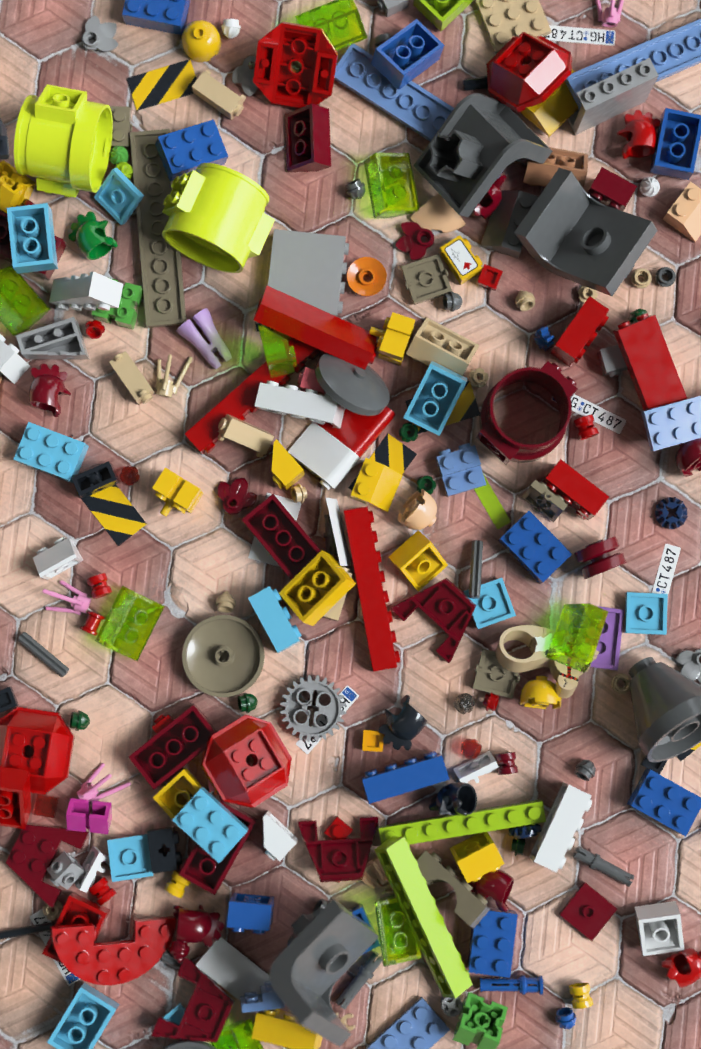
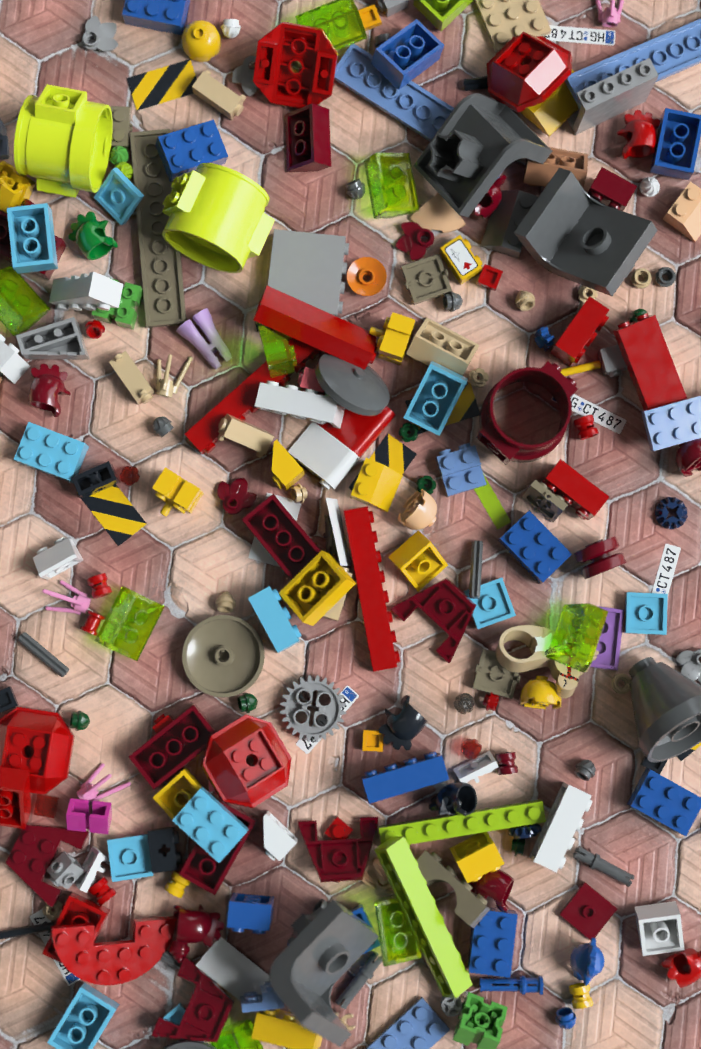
none -> dark grey plate [153,417,174,438]
none -> light orange plate [356,4,382,32]
none -> yellow bar [561,360,601,376]
none -> blue piece [570,938,605,986]

